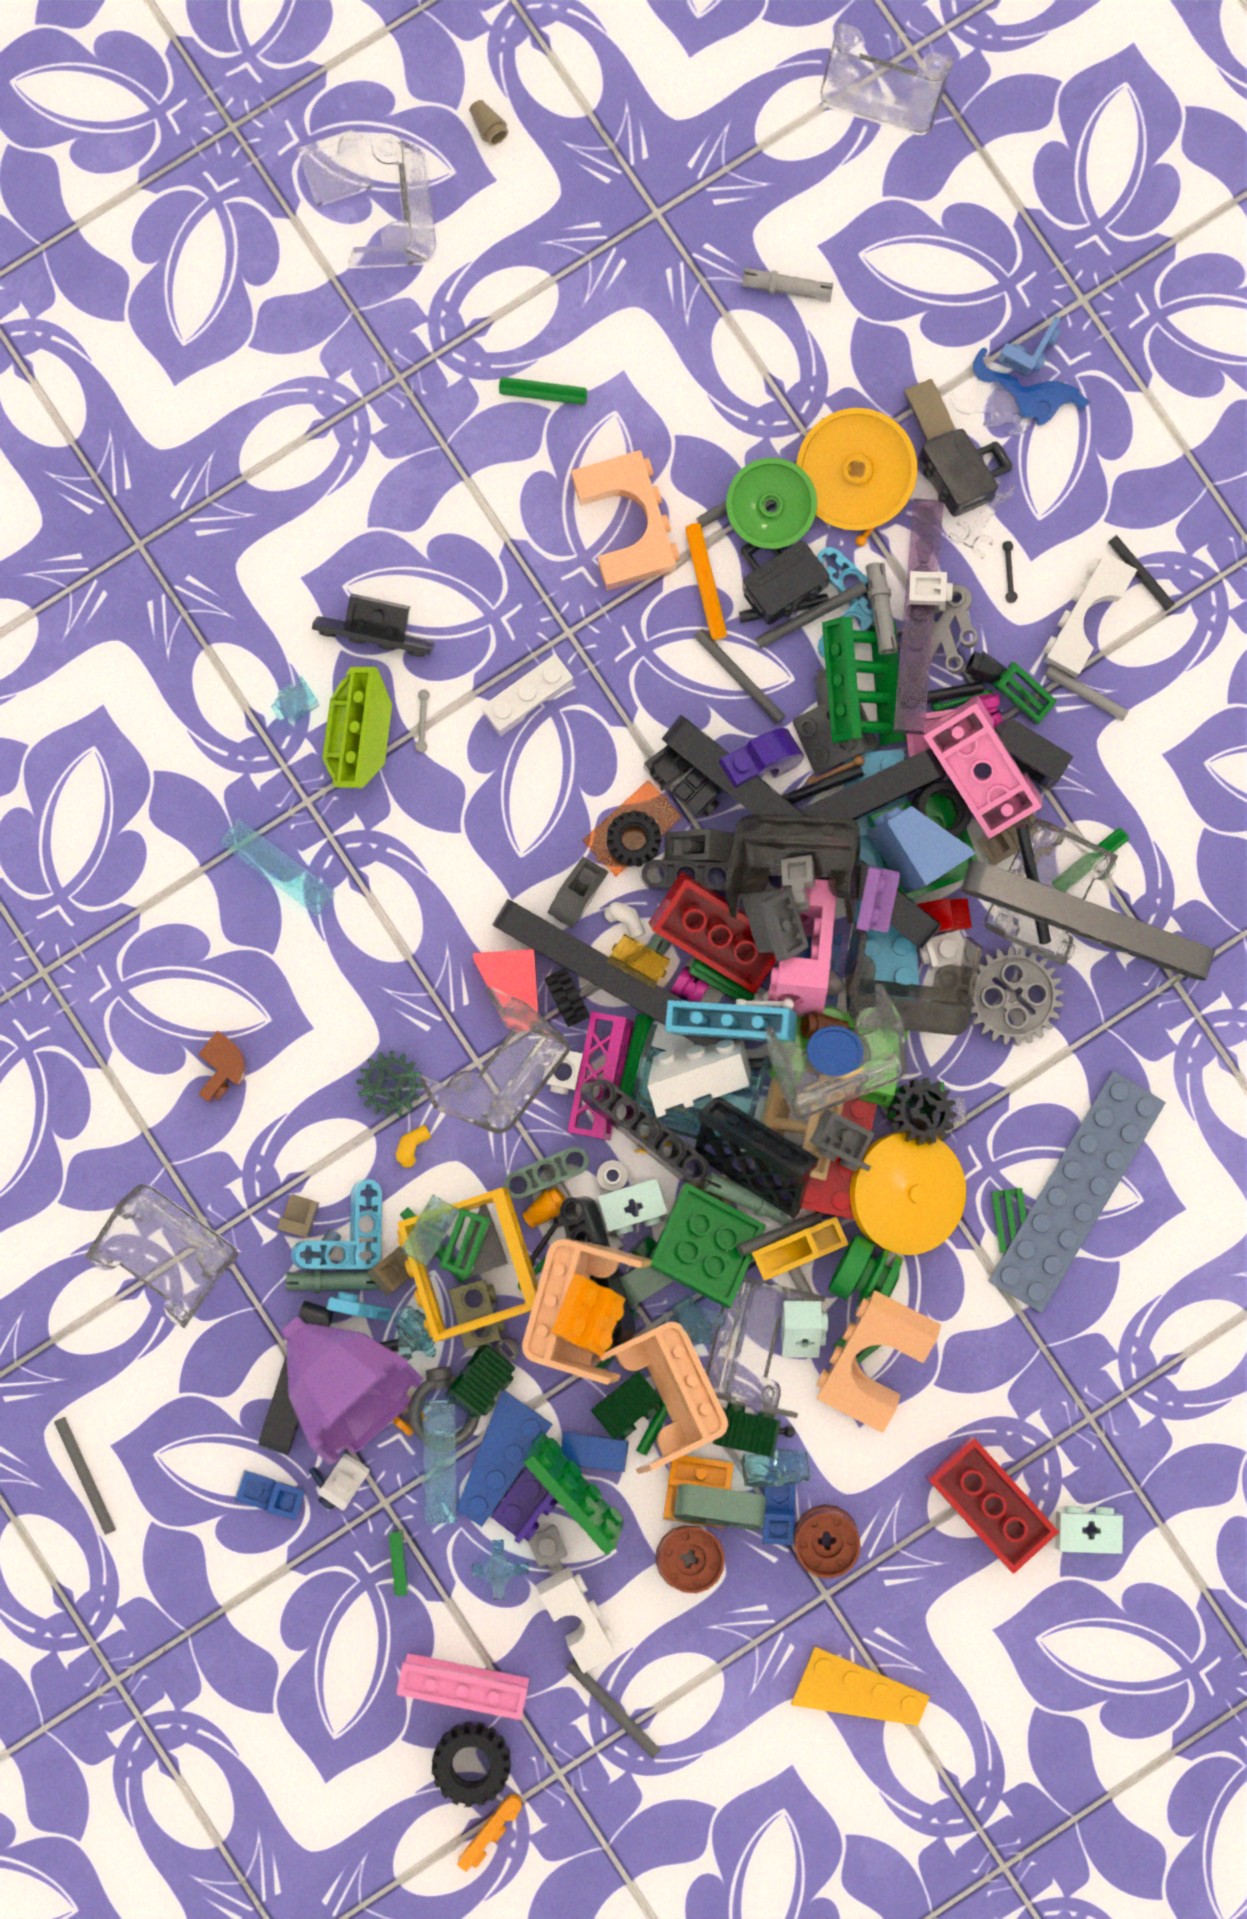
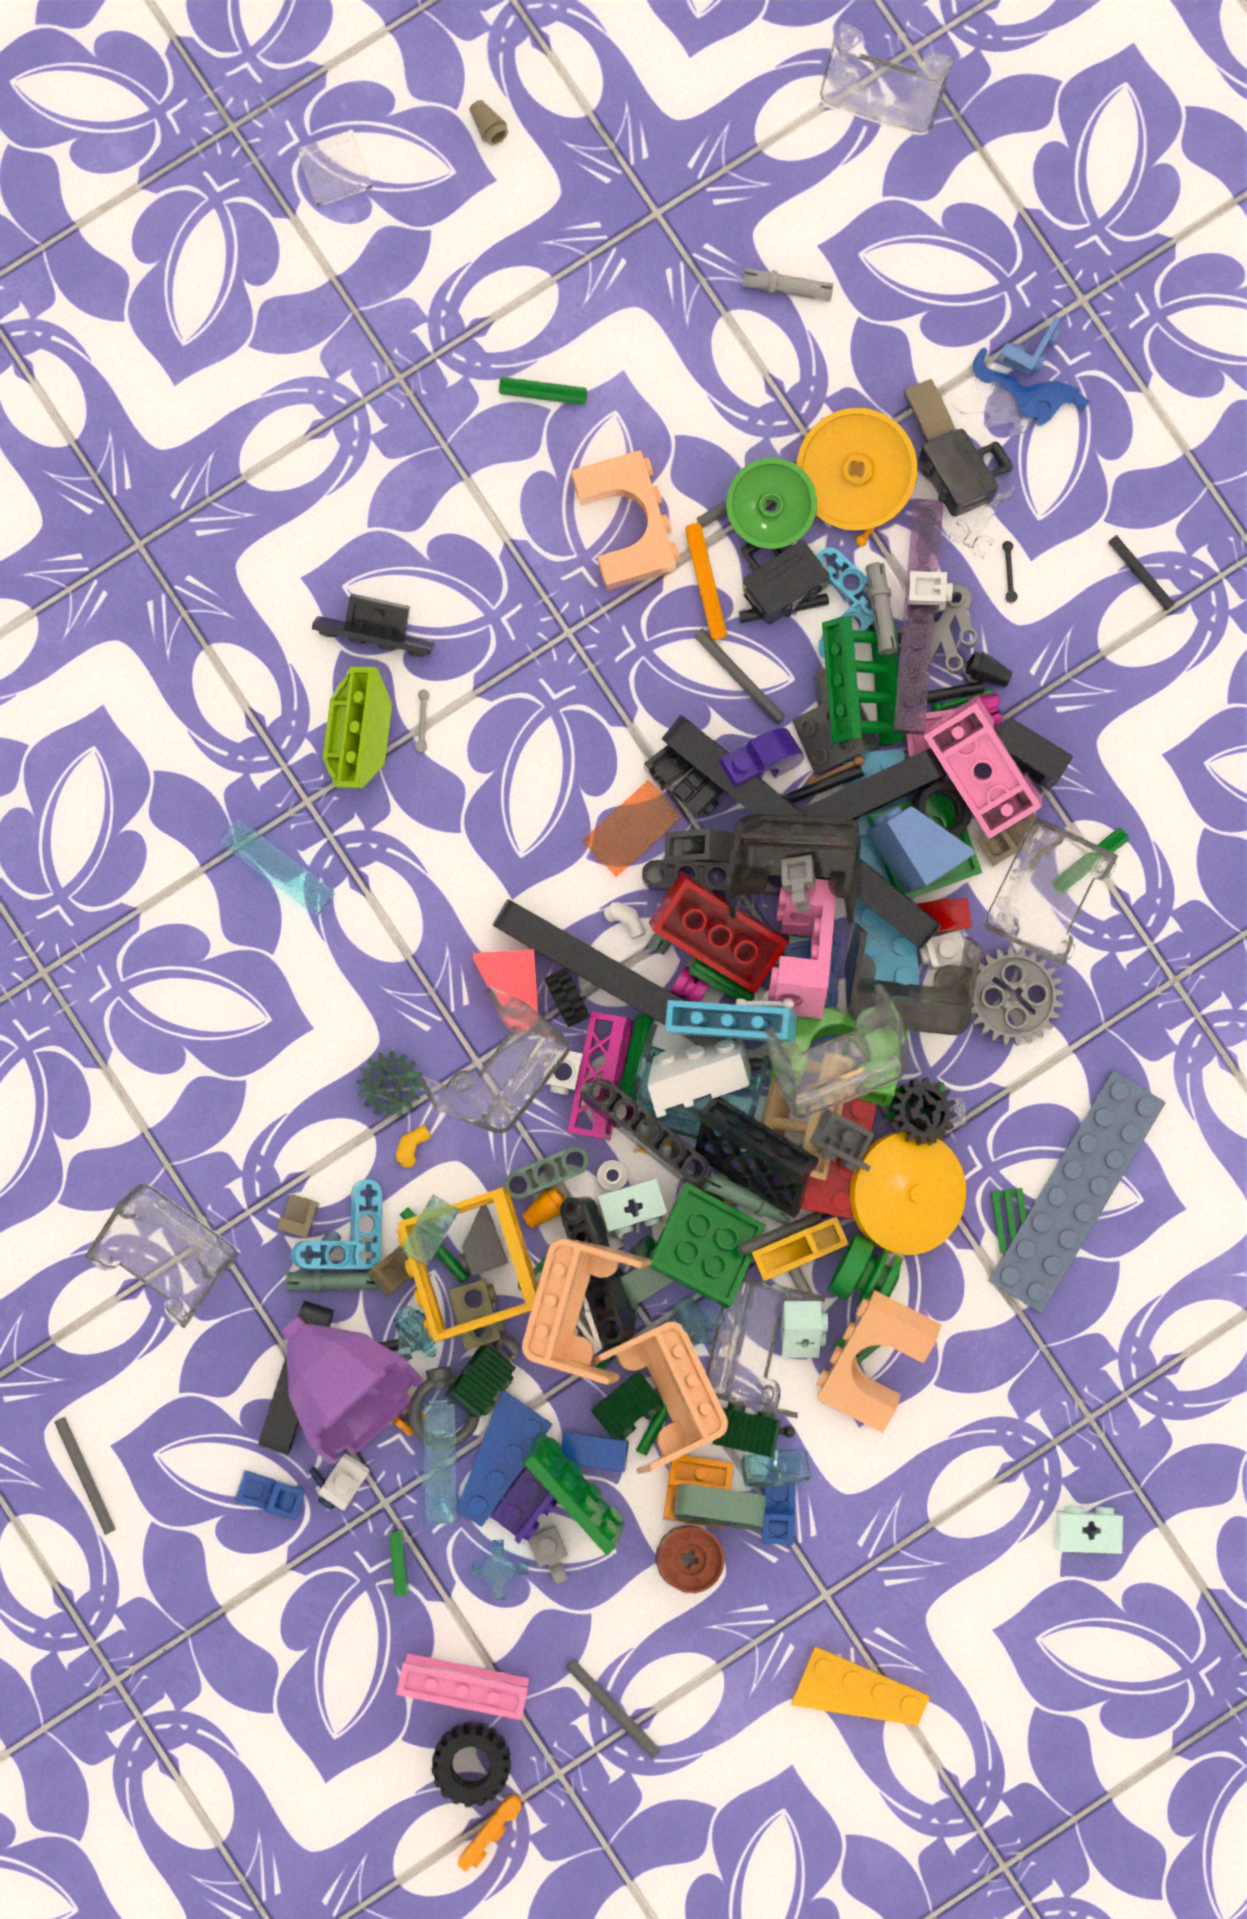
dark orange brick [198,1031,247,1103] -> none
clear light blue brick [270,675,321,725] -> none
medium azure wing [327,1291,392,1321] -> none
clear windscreen [336,133,437,268] -> none
green tile [440,1208,491,1278] -> none
white arch [481,653,574,737] -> none
black hinge [530,1215,563,1268] -> none
white arch [536,1567,617,1673] -> none
dark grey slope [547,856,609,928] -> none
light orange plate [551,1273,625,1357] -> none
black tyre [607,810,662,867] -> none
clear yellow piece [607,934,671,988] -> none
dark grey bracket [741,888,808,961] -> none
dark grey bar [755,581,868,649] -> none
copper wheel [794,1504,861,1579] -> none
reddish brown cone [800,1011,849,1040] -> none
blue piece [807,1026,863,1076] -> none
light grey hinge [827,968,847,996] -> none
medium lavender bracket [856,866,900,933] -> none
red brick [925,1436,1059,1574] -> none
beam [961,860,1215,981] -> none
green tile [993,662,1057,724] -> none
black bar [1016,824,1051,944] -> none
white arch [1043,552,1137,679] -> none
light grey bar [1044,665,1129,721] -> none

